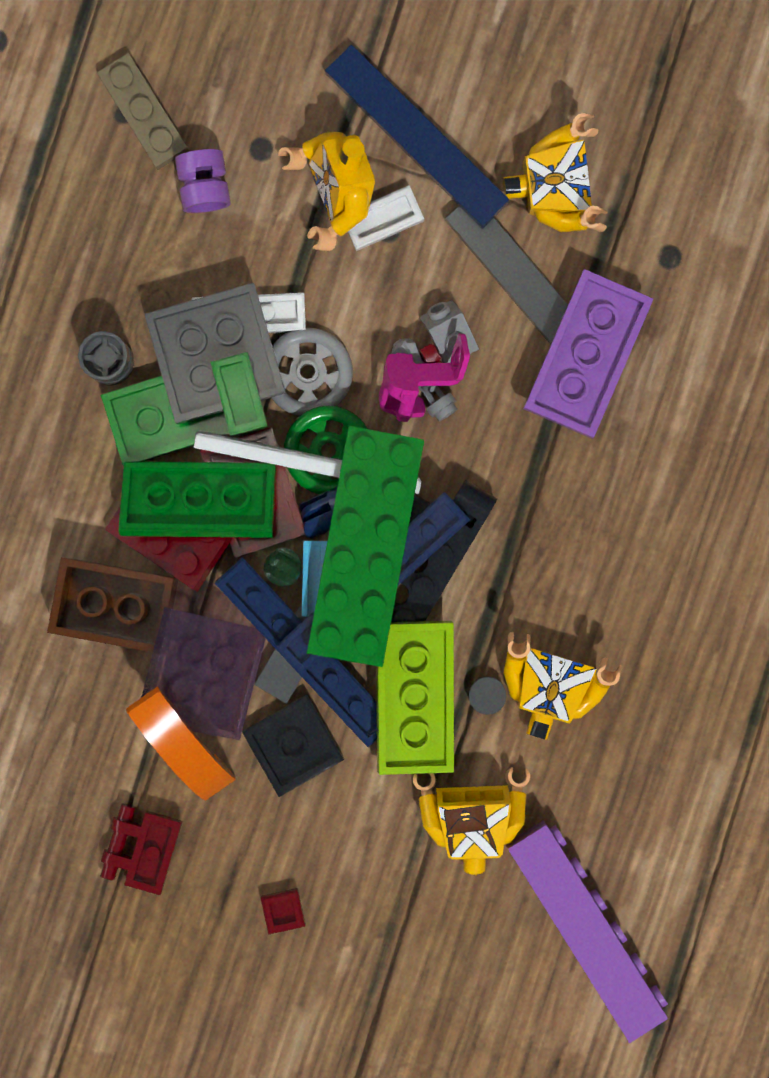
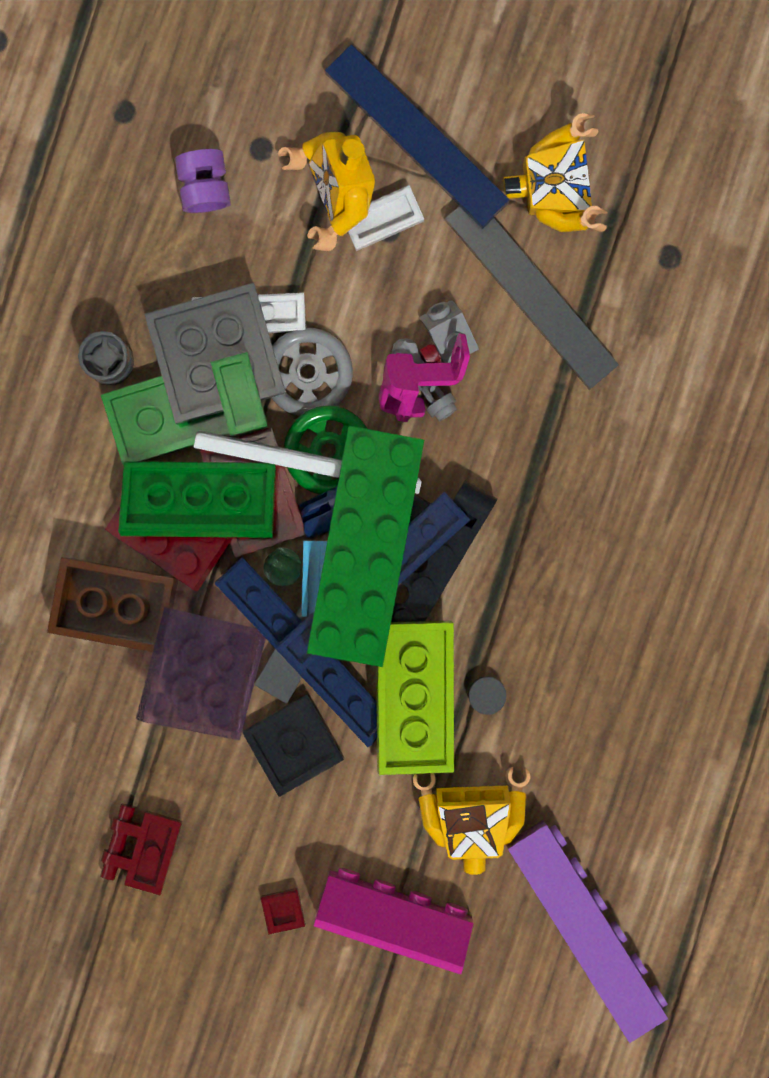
dark tan plate [97,53,189,170] -> none
orange slope [126,686,236,801] -> none
torso [503,632,622,740] -> none
medium lavender plate [523,269,653,439] -> none
none -> dark pink slope [313,868,474,975]

